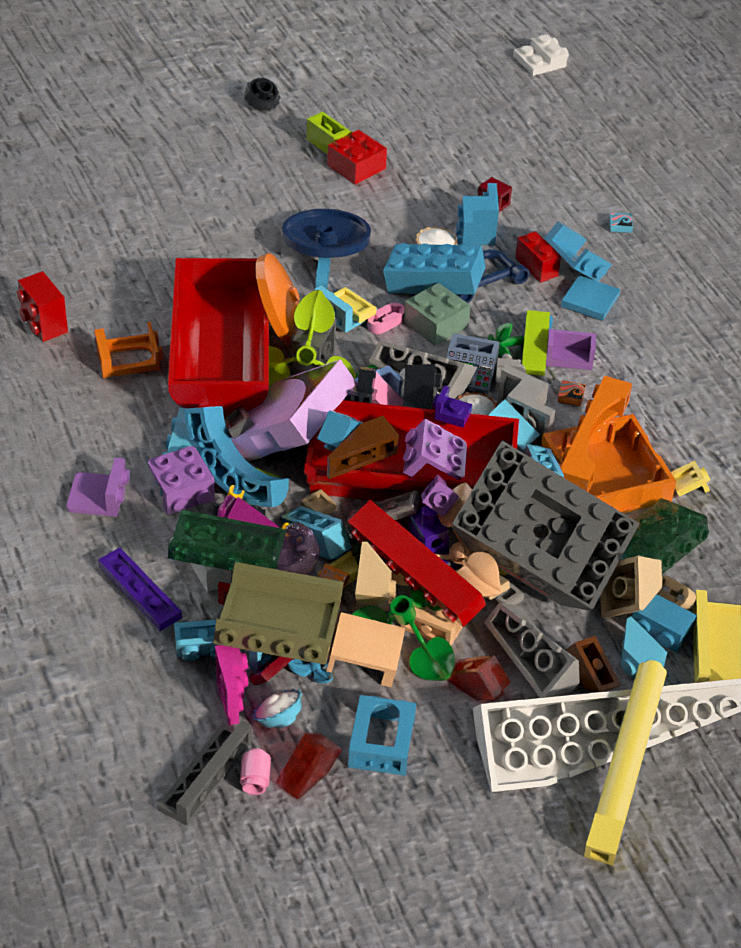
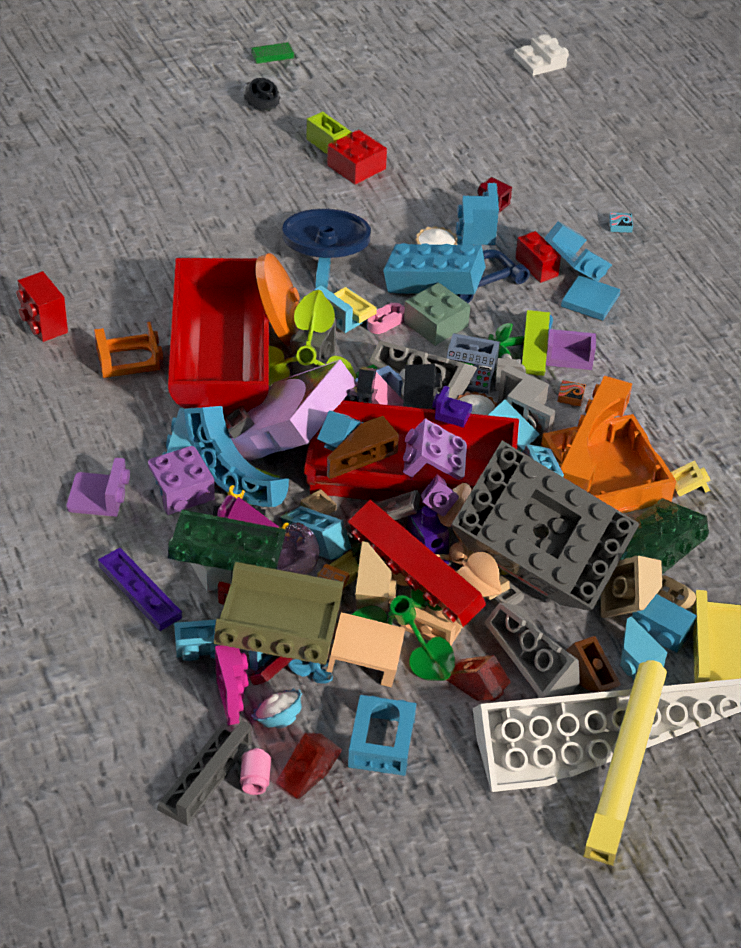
none -> green tile [251,42,294,64]

